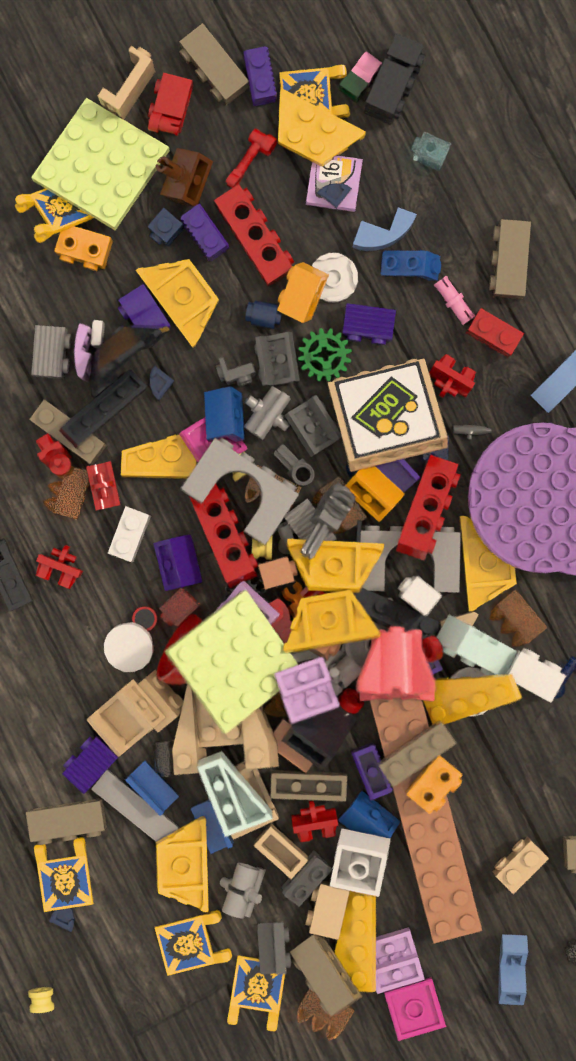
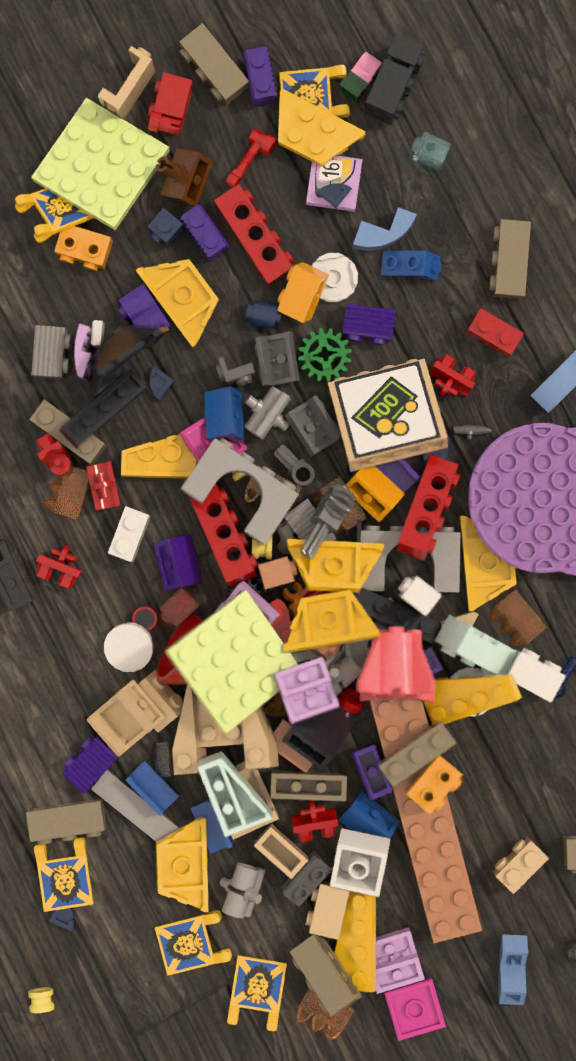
dark grey bracket [257,922,291,975] -> none
red tile [422,636,443,662] -> none
bright pink pin [434,276,475,325] -> none

